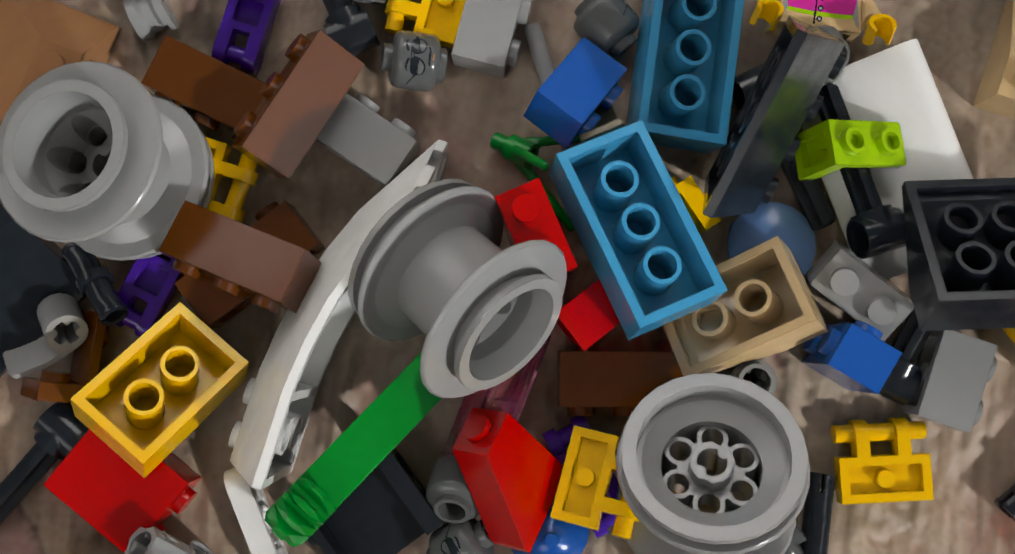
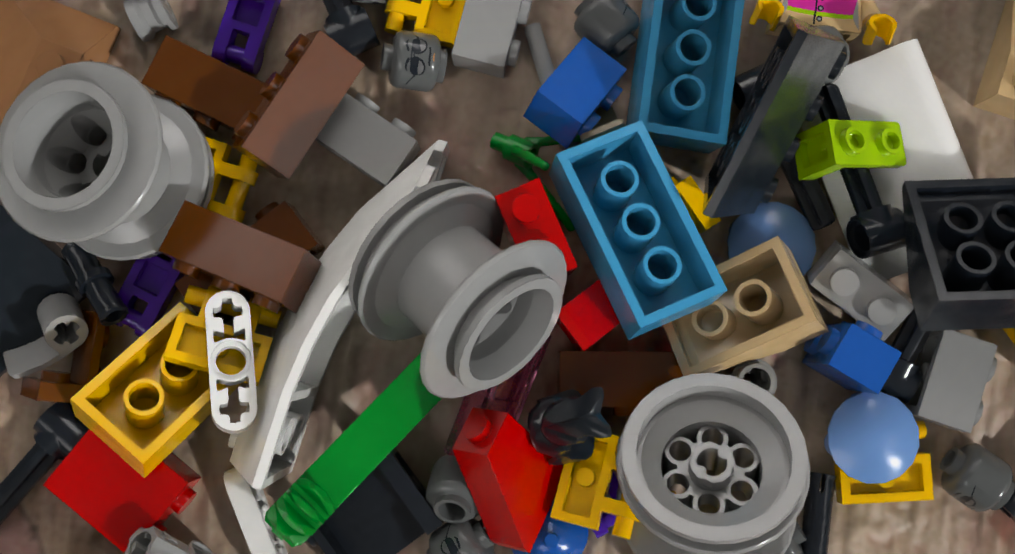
none -> yellow plate [163,285,282,386]
none -> white beam [205,290,257,434]
none -> black hair [528,387,612,466]
none -> medium blue dish [824,392,919,484]
none -> dark grey head [939,443,1015,512]

